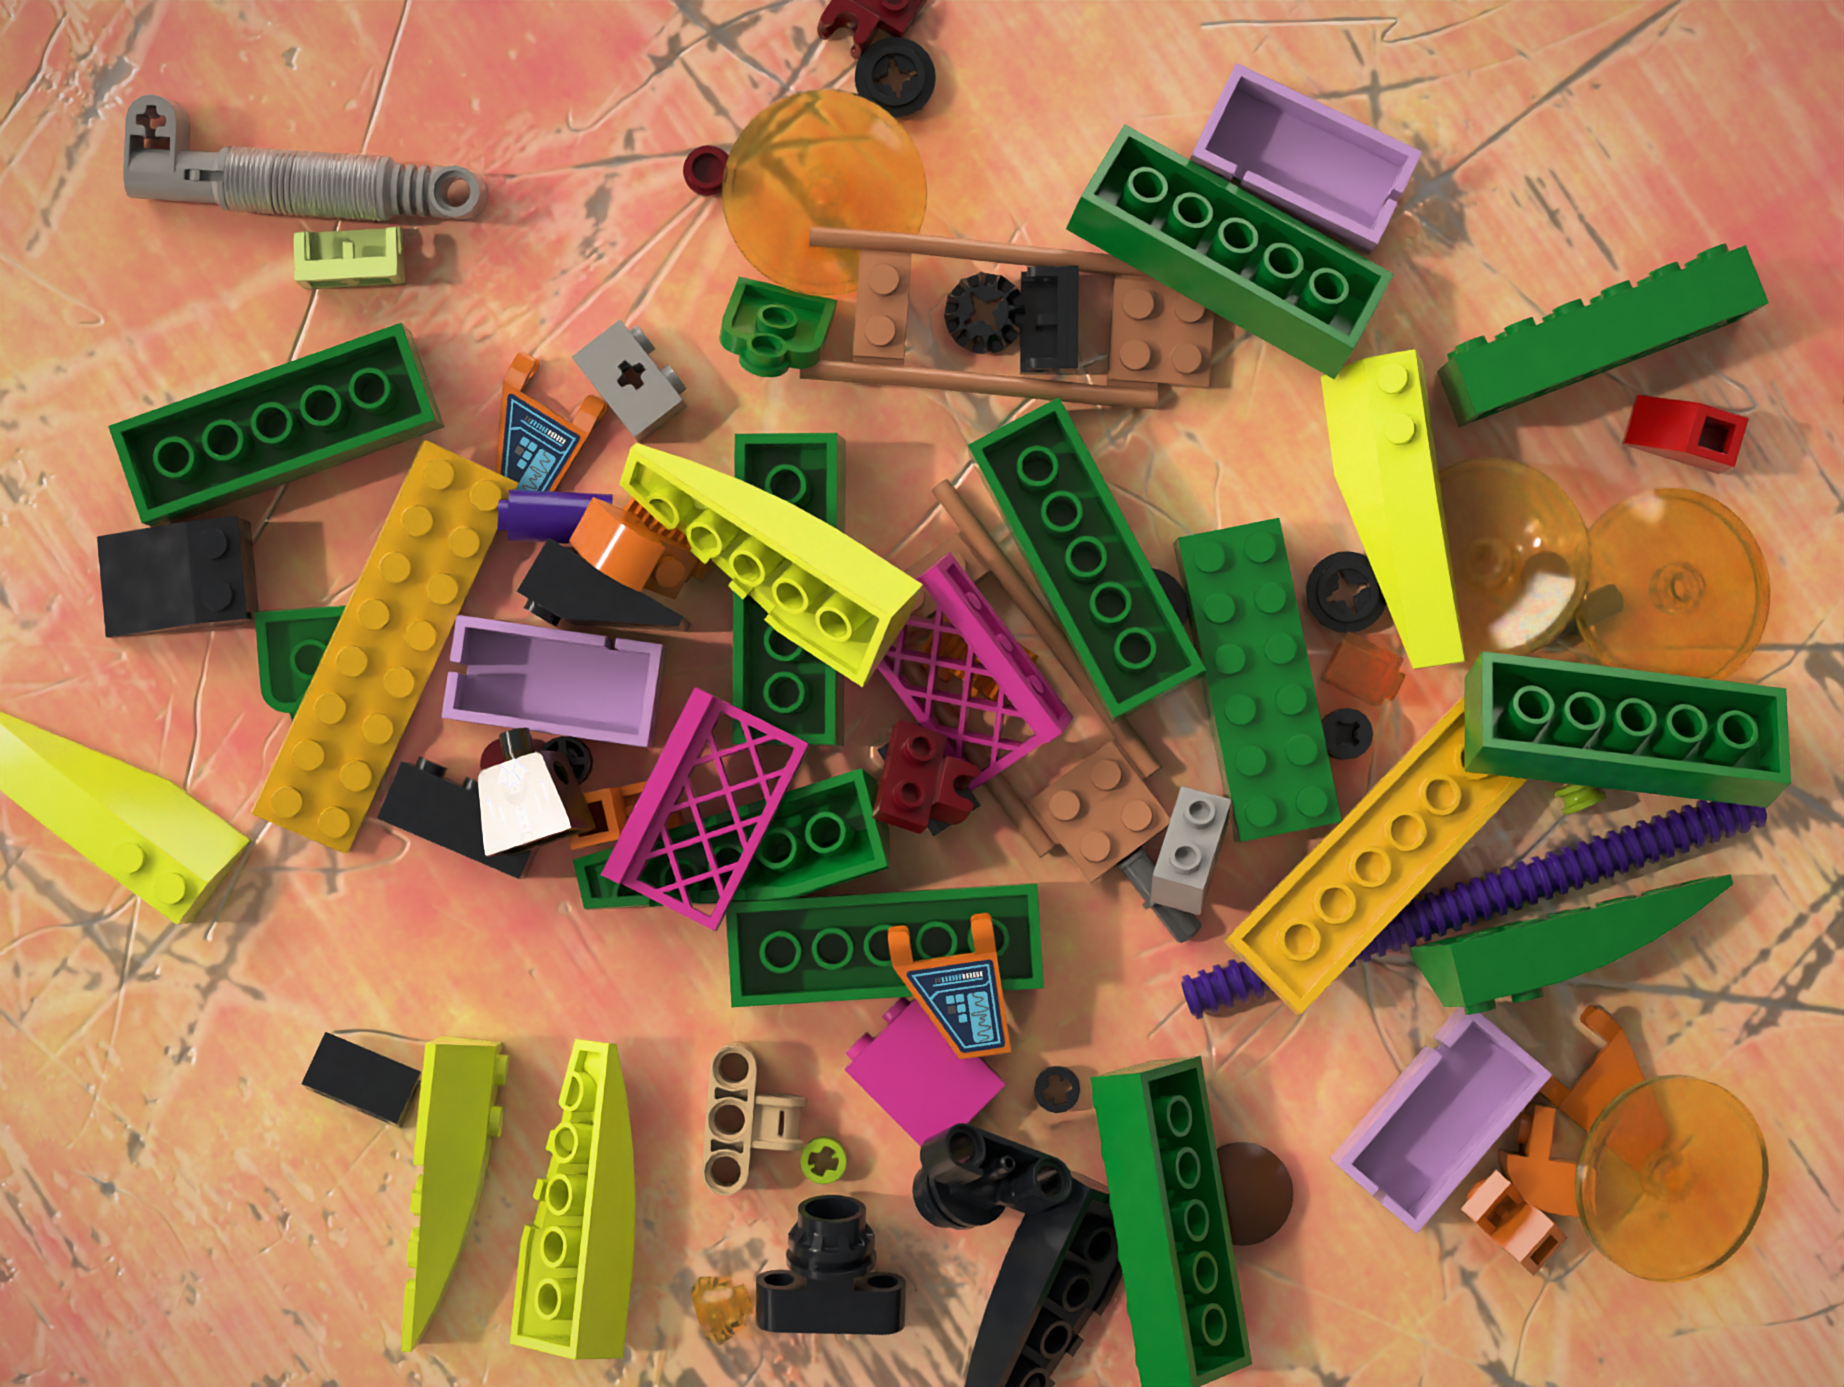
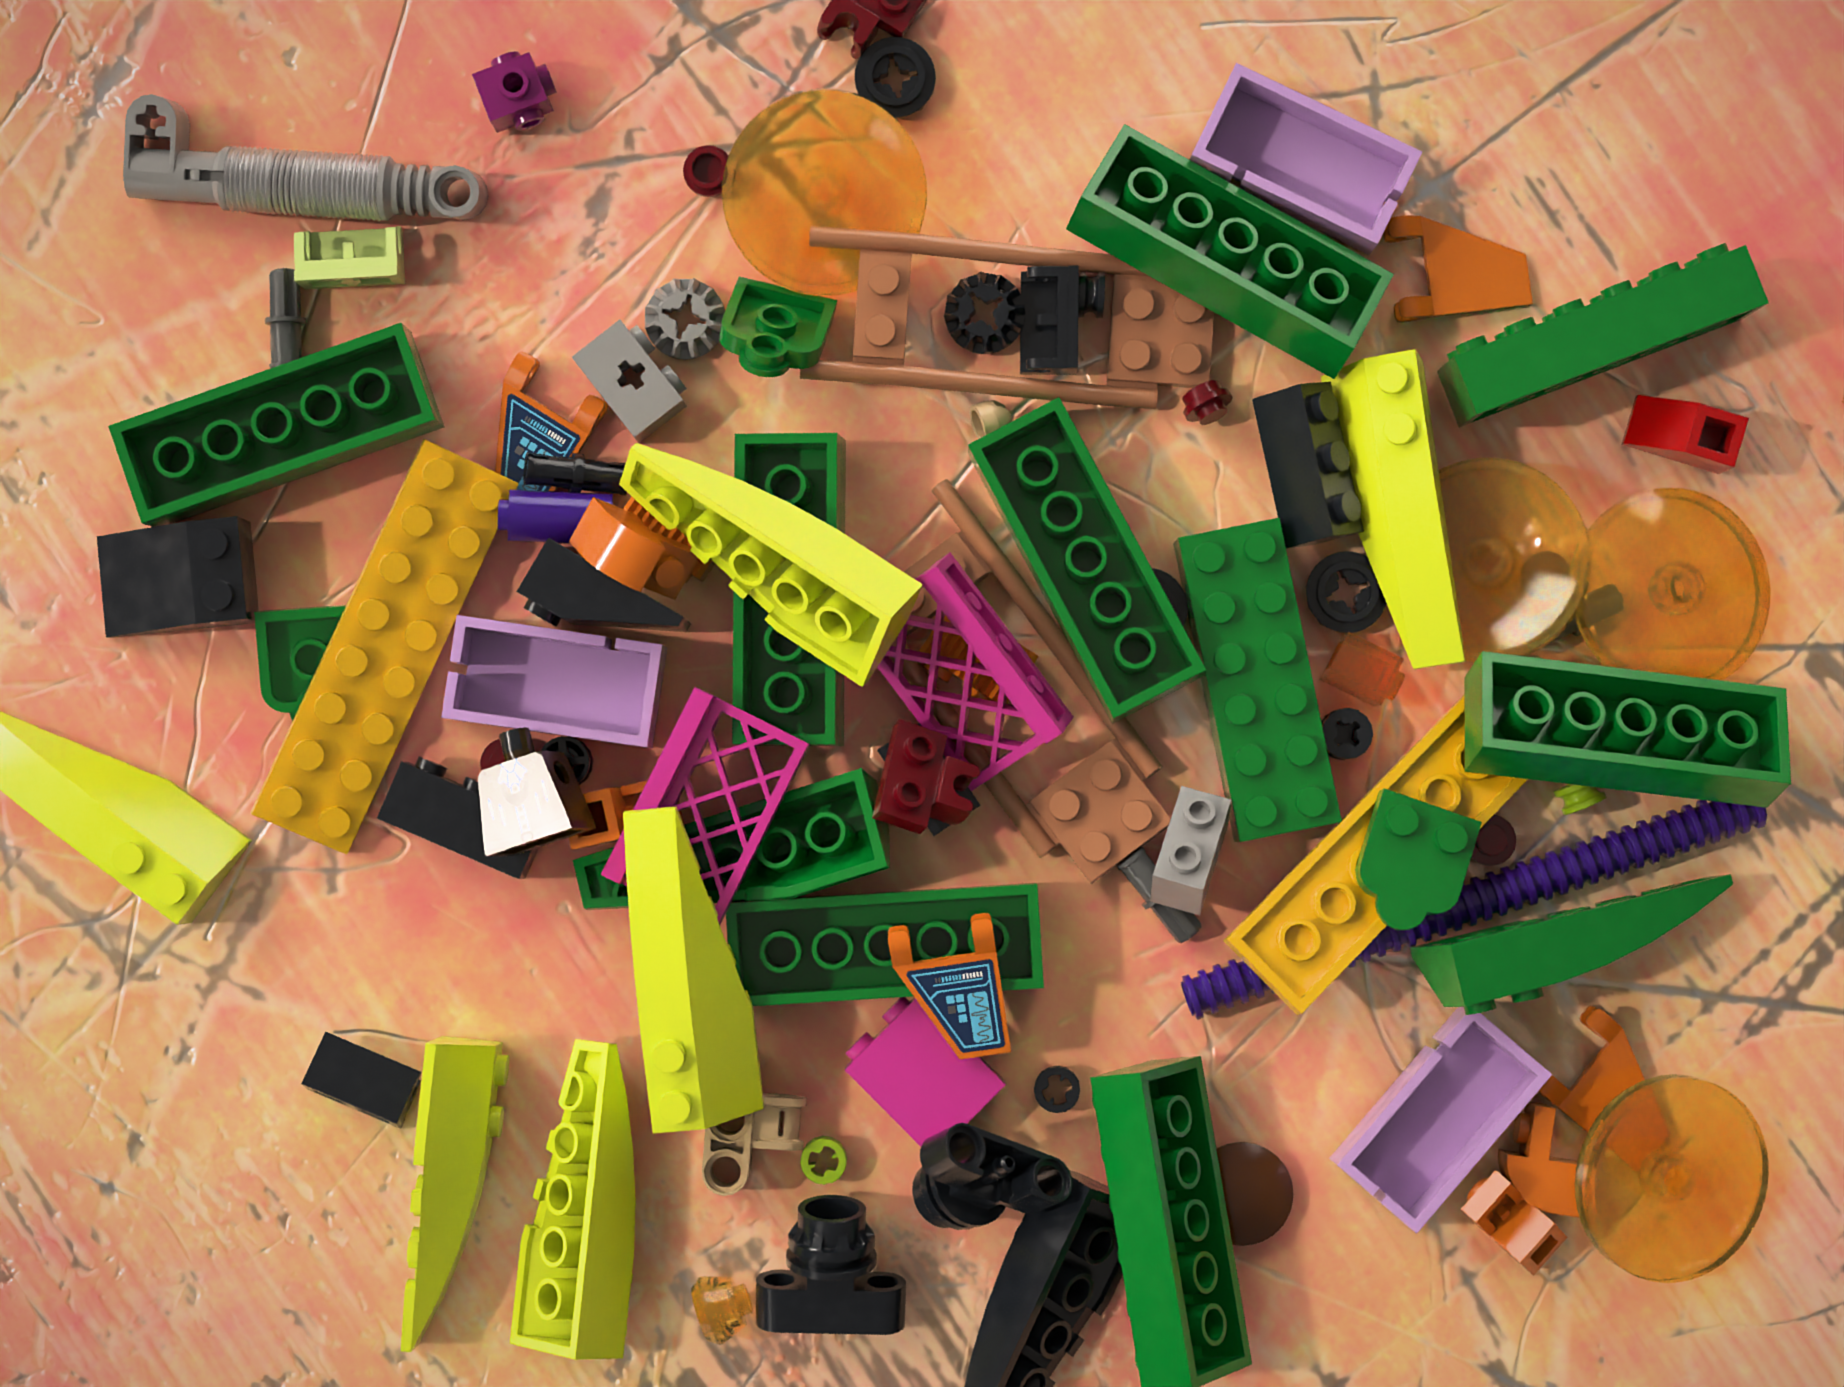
none -> dark grey axle [265,268,306,369]
none -> magenta brick [472,51,557,133]
none -> black pin [523,452,627,496]
none -> neon yellow wedge [623,806,765,1134]
none -> light grey gear [645,278,725,360]
none -> tan hinge [969,400,1012,439]
none -> black bush [1078,271,1105,318]
none -> dark red plate [1182,380,1233,425]
none -> black brick [1252,382,1364,549]
none -> green plate [1355,788,1482,930]
none -> orange flag [1383,215,1533,323]
none -> dark red plate [1471,815,1516,866]

